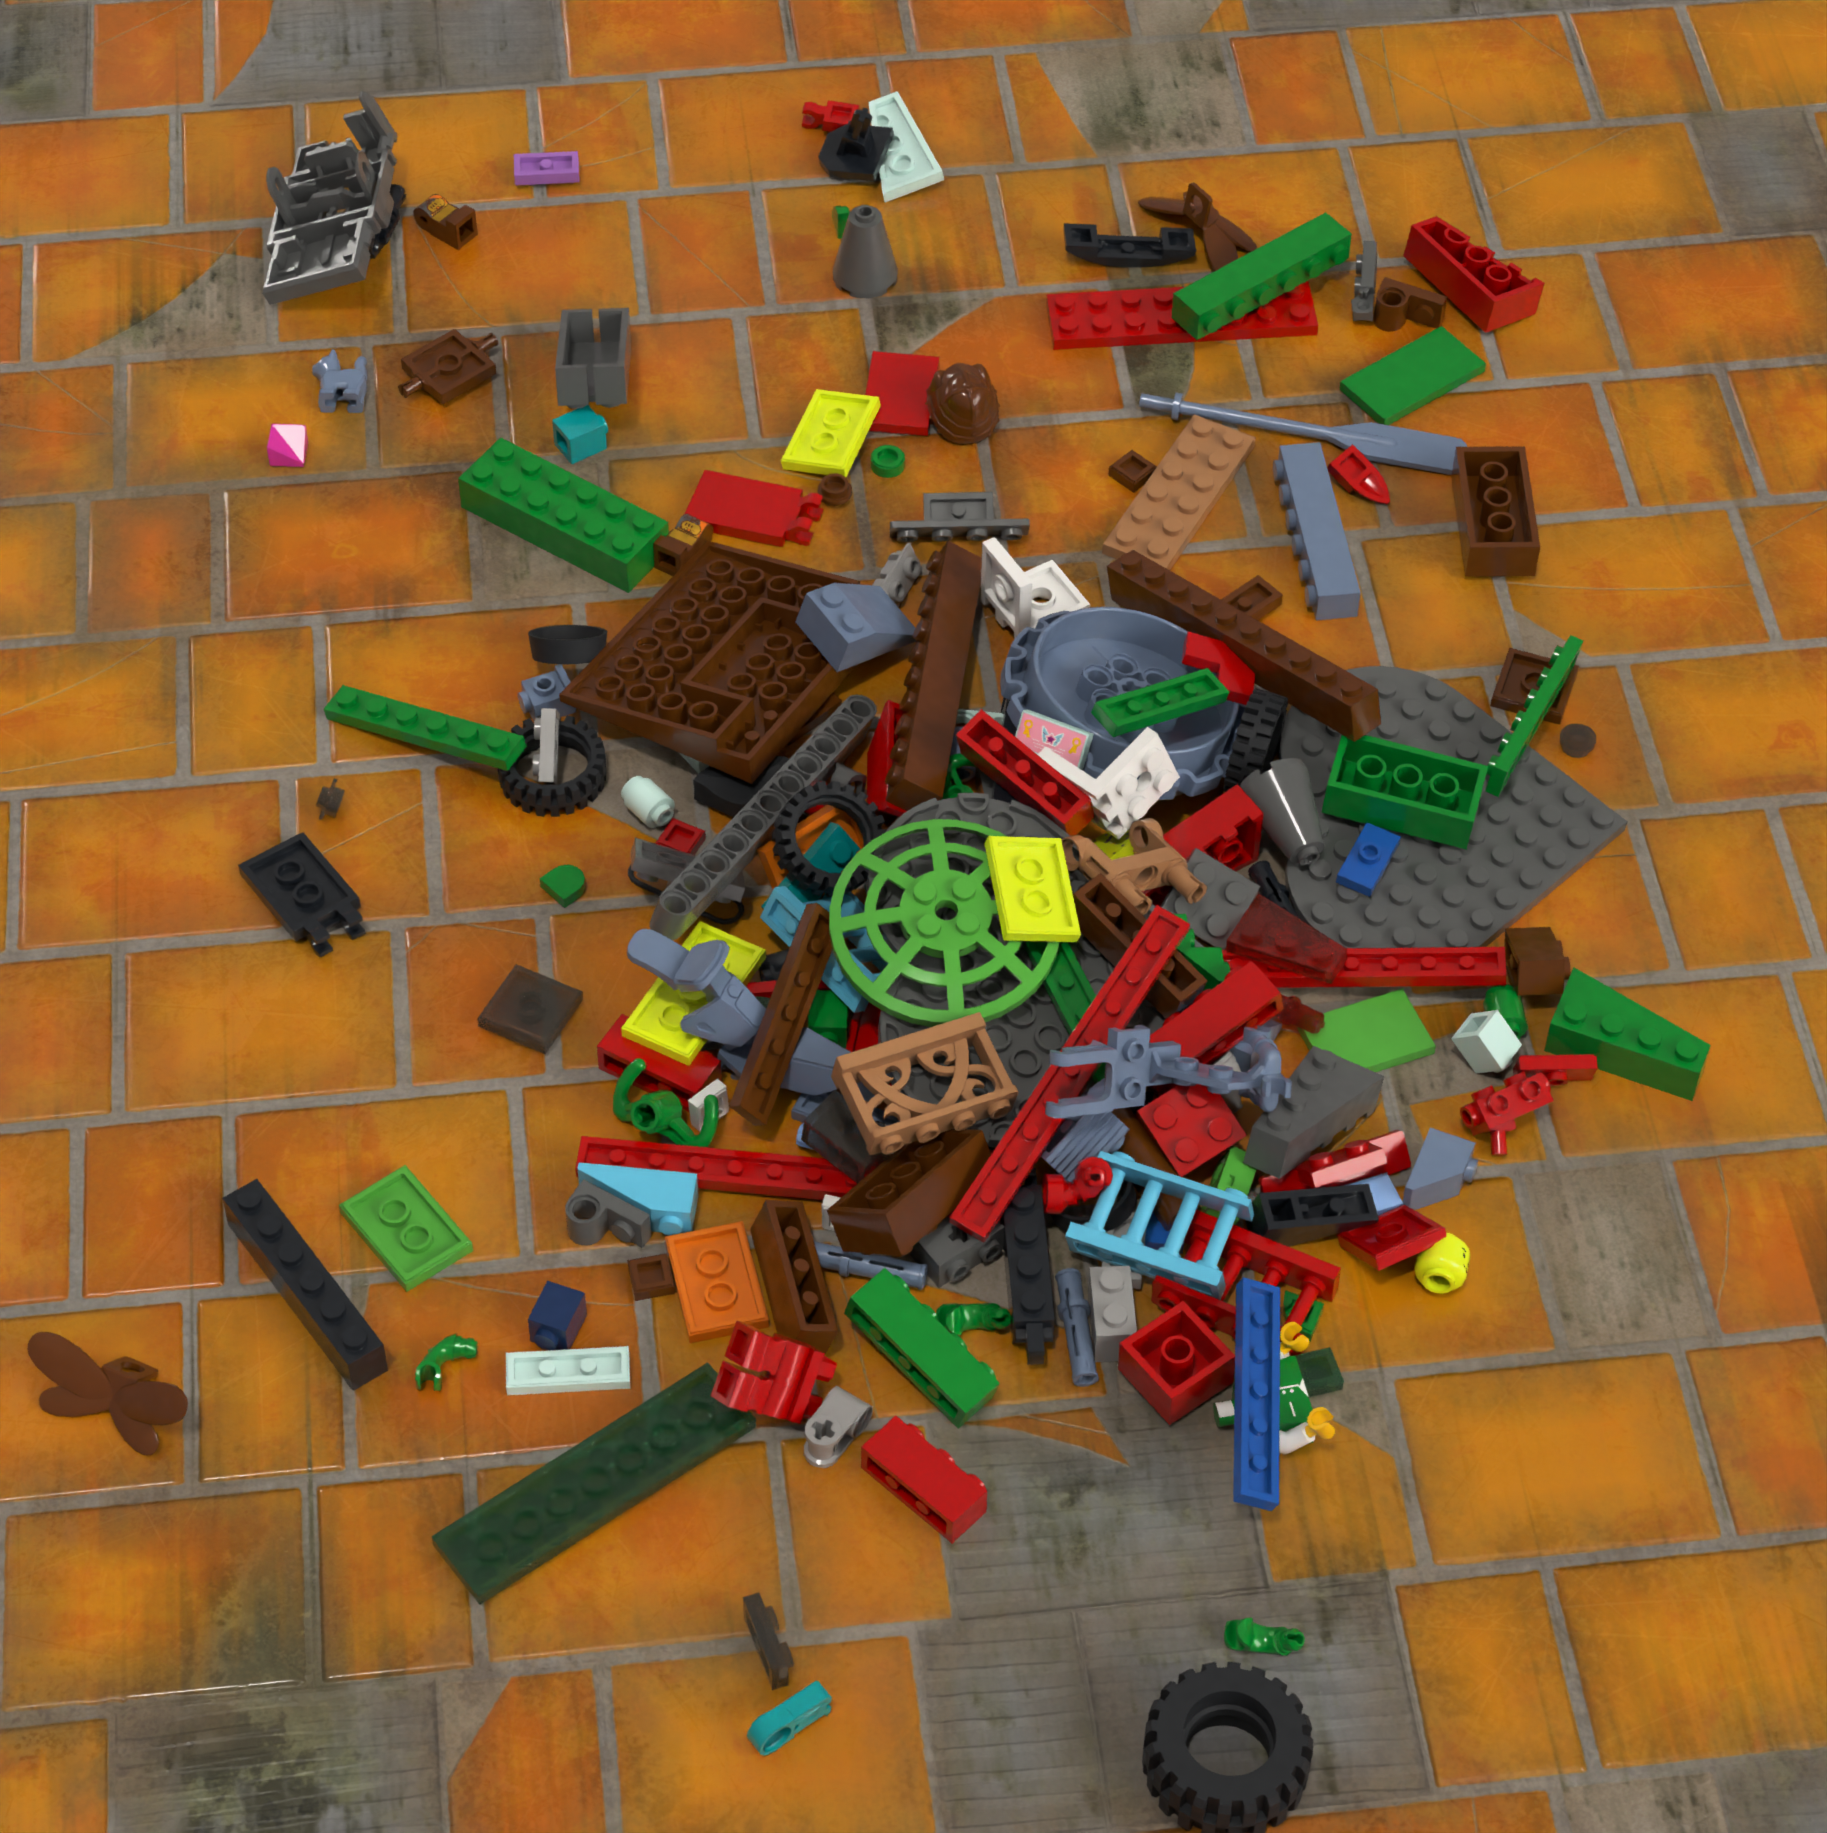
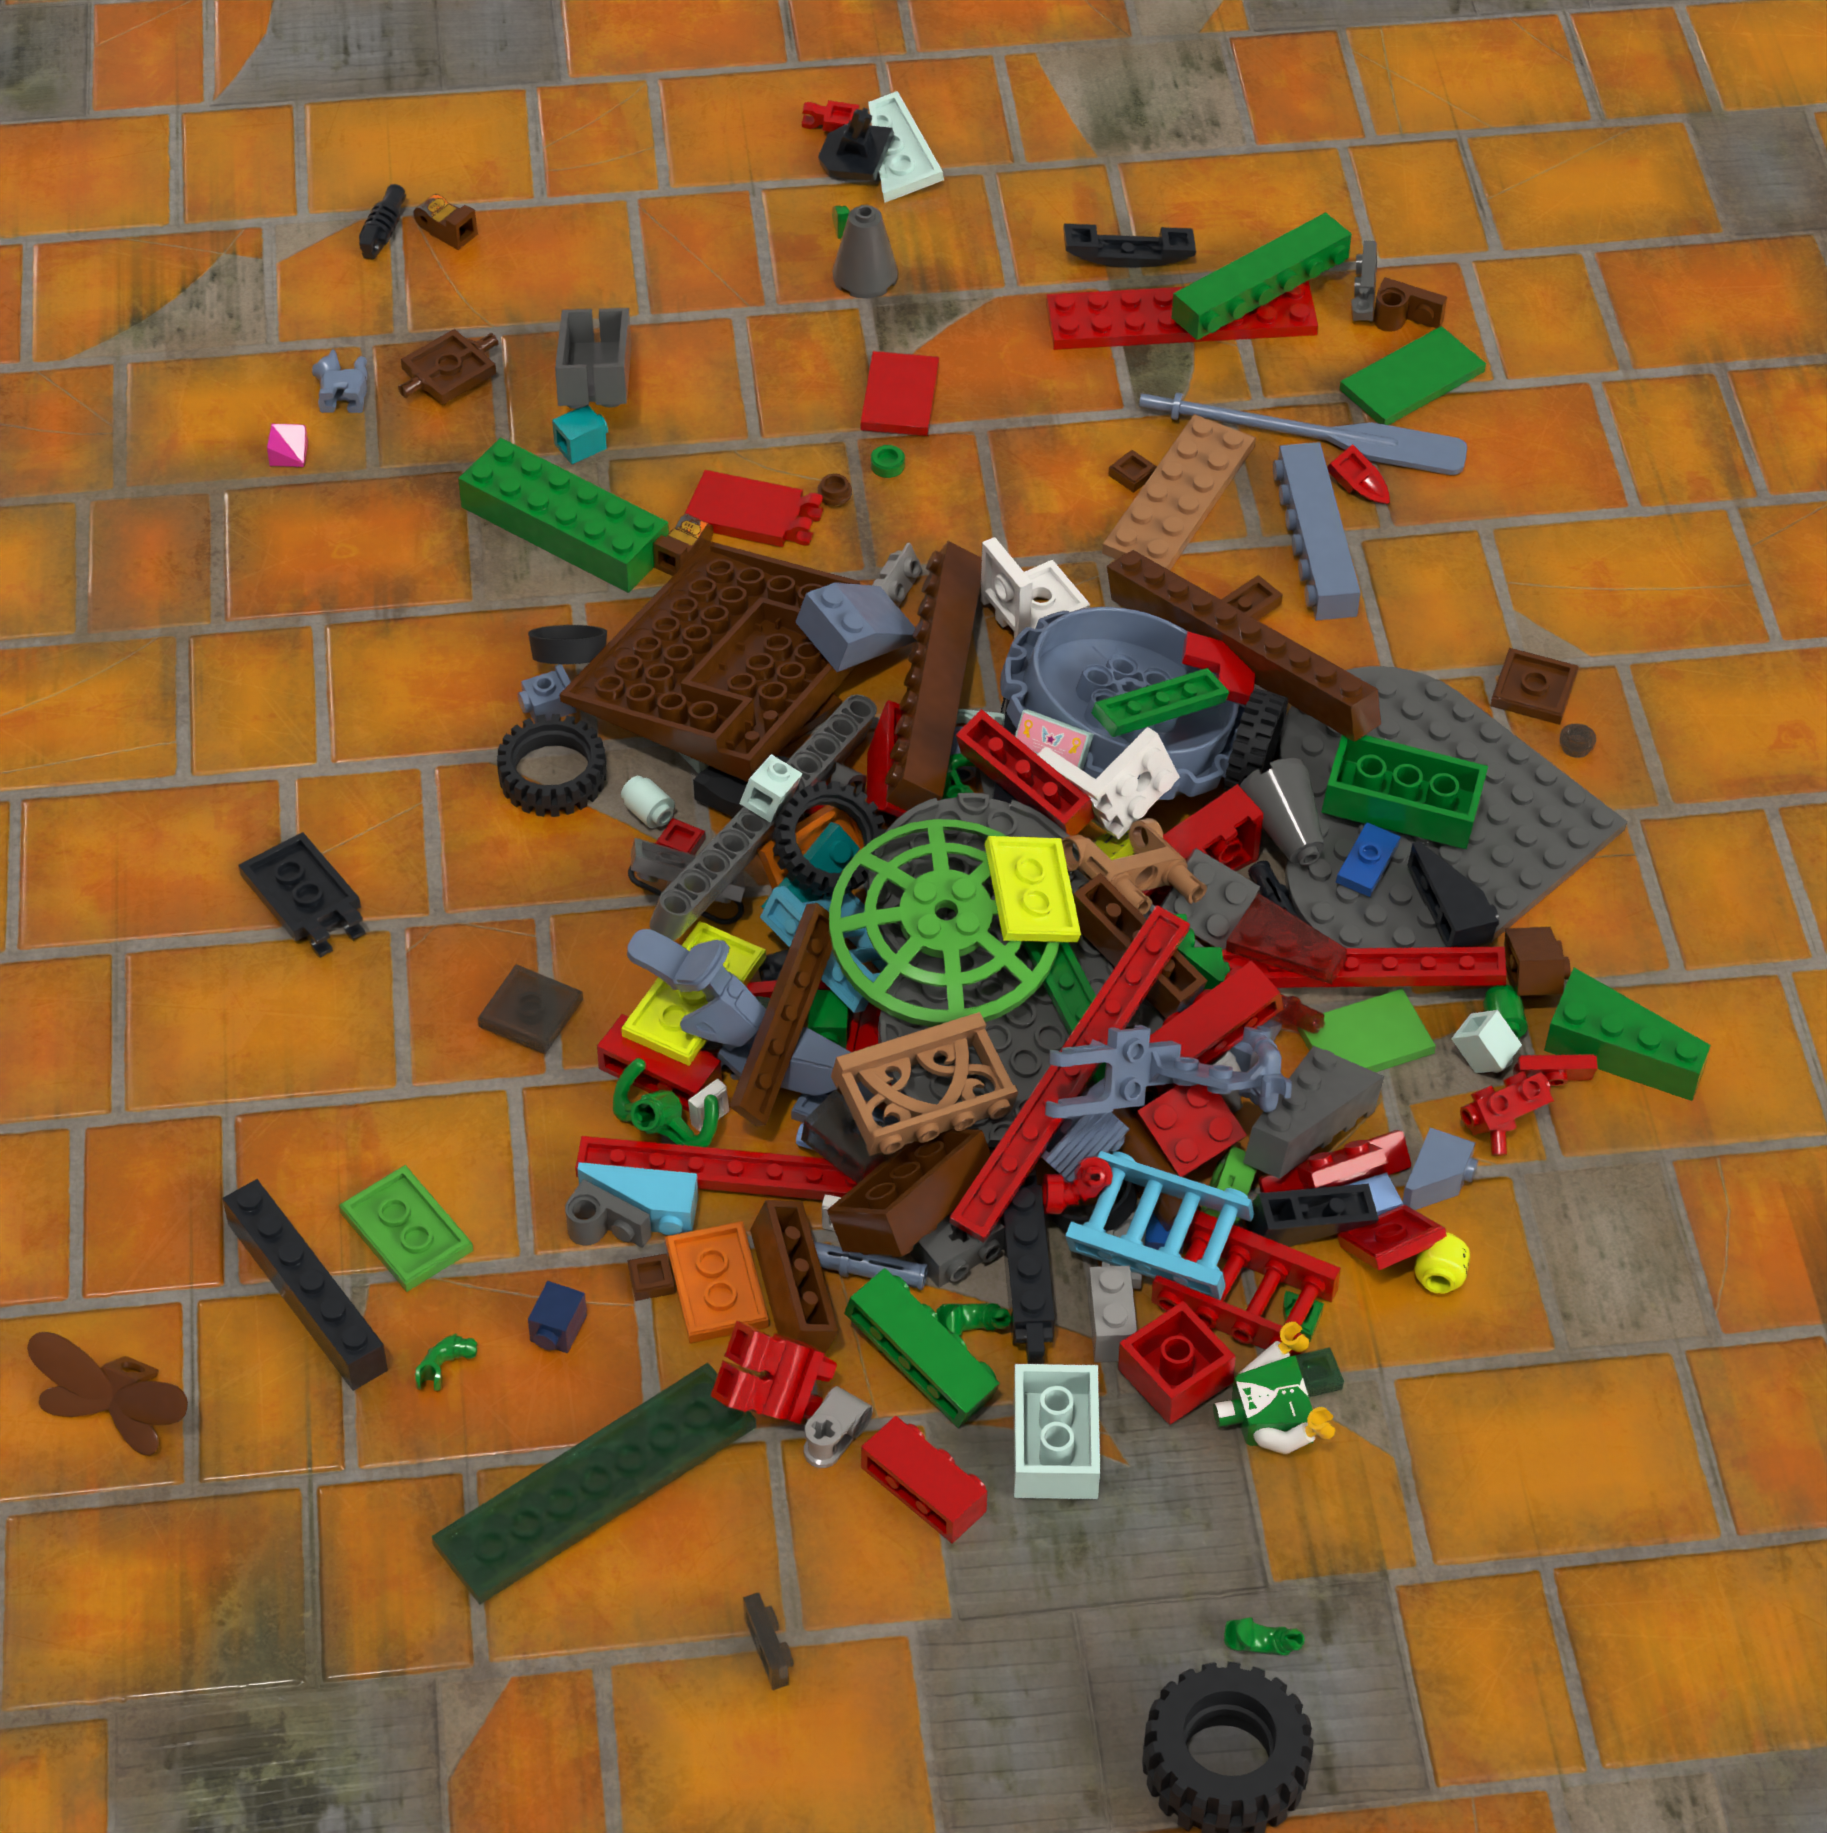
dark grey piece [262,91,398,305] -> none
clear smoke plate [316,778,345,820] -> none
green plate [324,685,527,771] -> none
light aqua tile [506,1346,630,1395] -> none
medium lavender plate [514,151,580,185] -> none
light grey plate [533,708,560,785] -> none
green tile [539,865,585,908] -> none
teal piece [747,1681,832,1756] -> none
neon yellow tile [781,389,881,477] -> none
dark grey bracket [889,492,1030,542] -> none
reddish brown head [925,363,1000,445] -> none
sand blue pin [1055,1268,1099,1387] -> none
reddish brown piece [1138,182,1257,271] -> none
blue plate [1233,1277,1280,1511] -> none
red wedge [1403,216,1545,333] -> none
reddish brown brick [1451,446,1540,577] -> none
green plate [1485,635,1584,797] -> none
none -> light aqua brick [739,754,802,823]
none -> light aqua brick [1014,1364,1100,1499]
none -> black slope [1407,841,1499,947]

